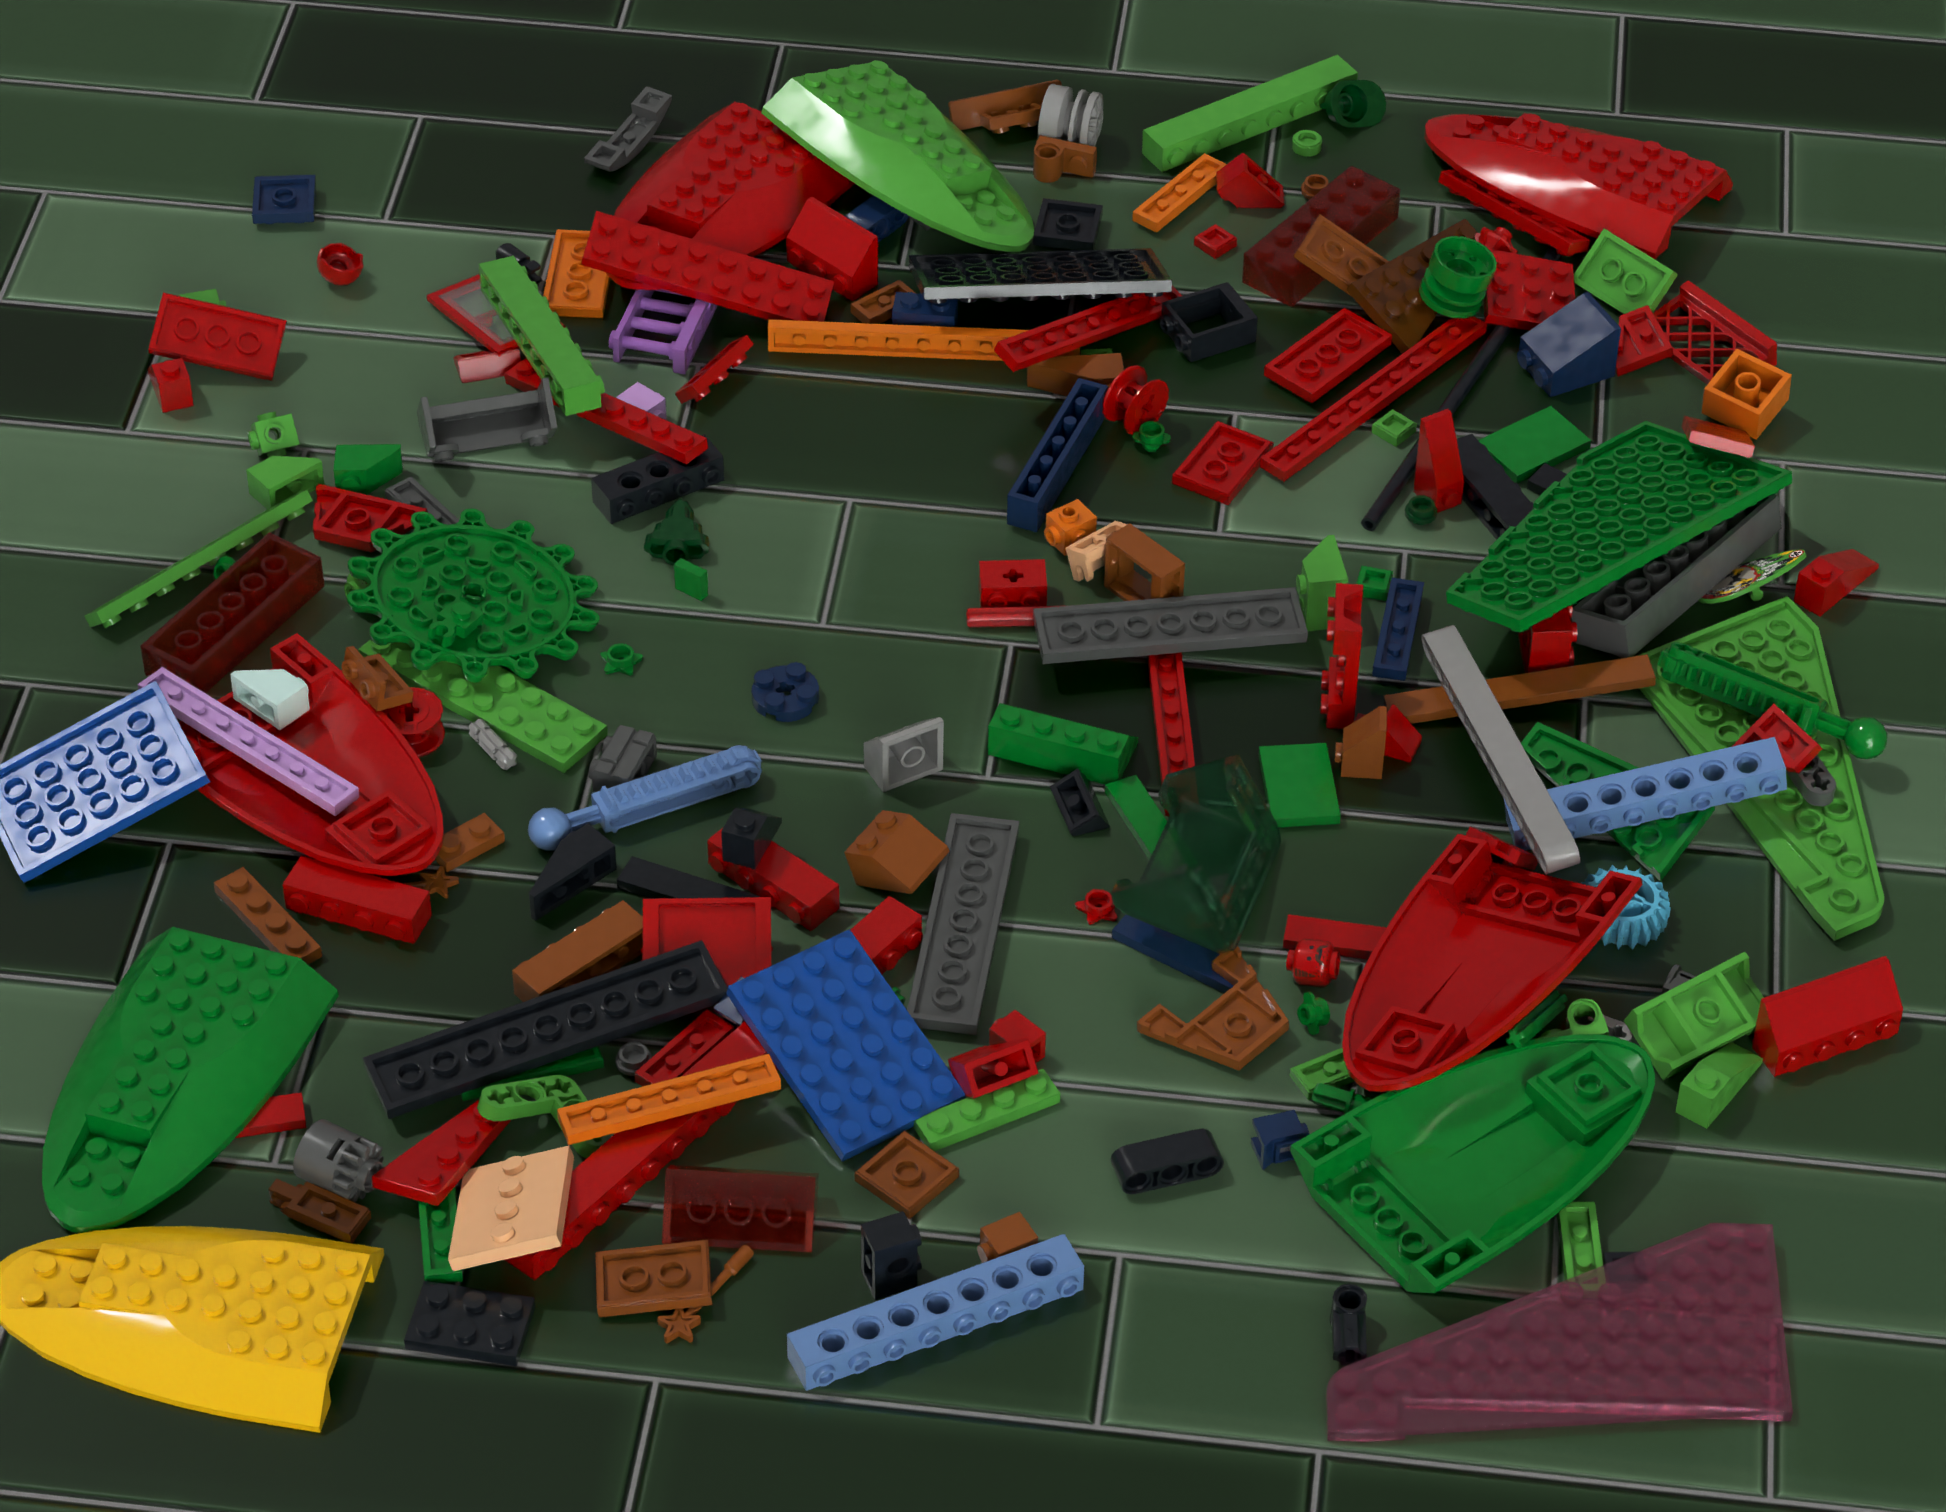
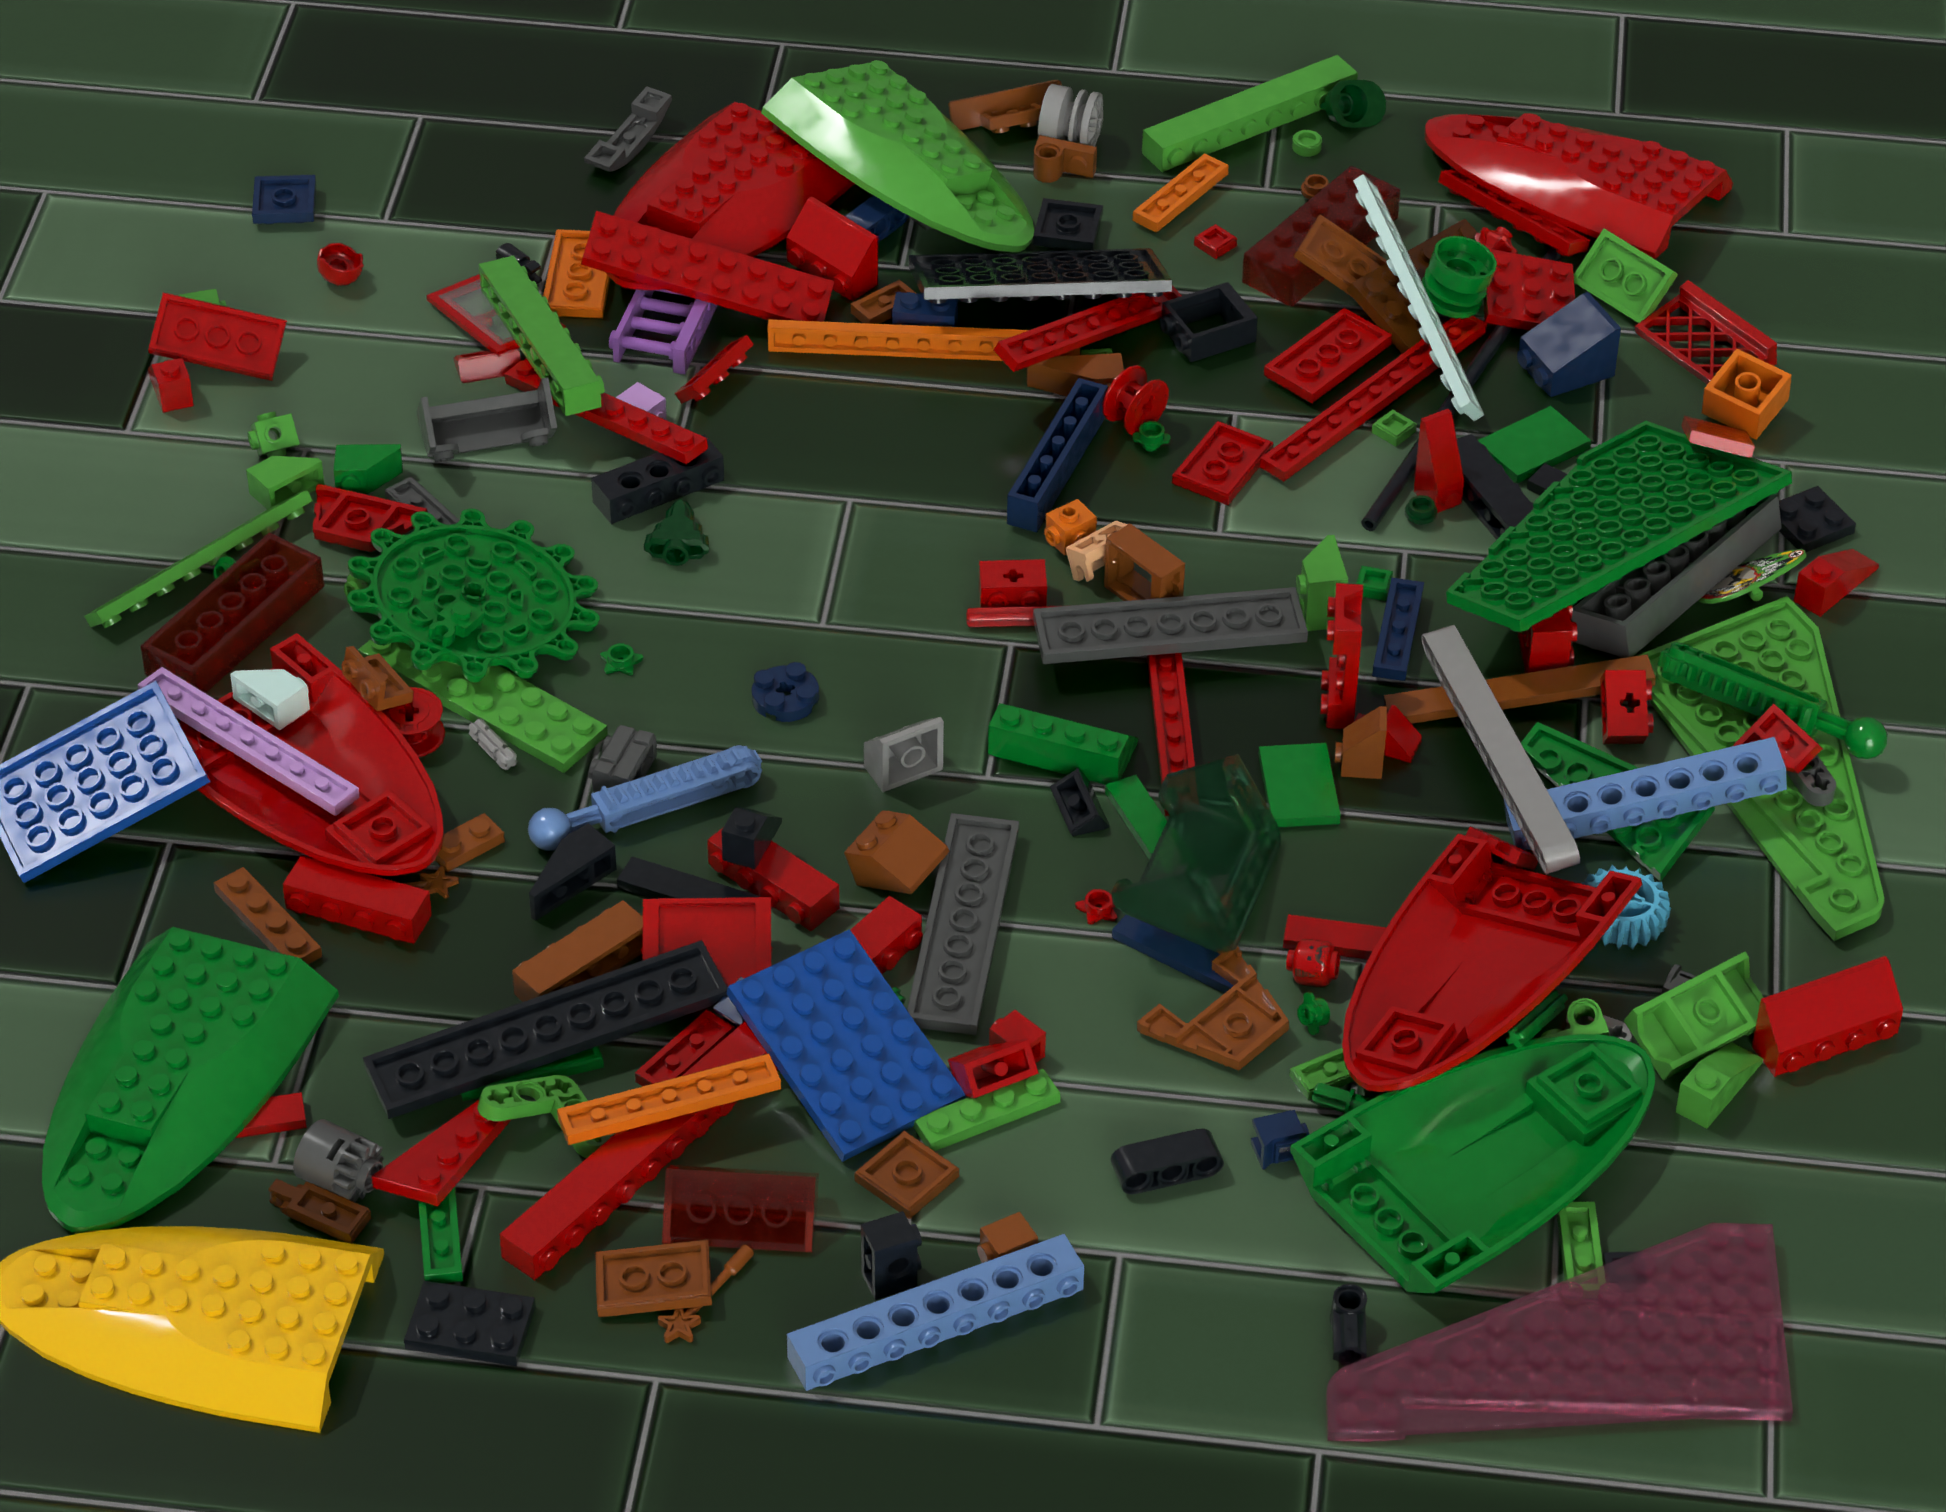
light nougat plate [448,1145,574,1271] -> none
dark grey plate [616,1042,652,1076] -> none
green tile [674,558,708,601] -> none
red slope [1216,153,1285,208] -> none
red wing [1616,305,1674,377] -> none
none -> light aqua plate [1353,174,1484,421]
none -> red brick [1600,670,1654,744]
none -> black plate [1779,486,1856,552]

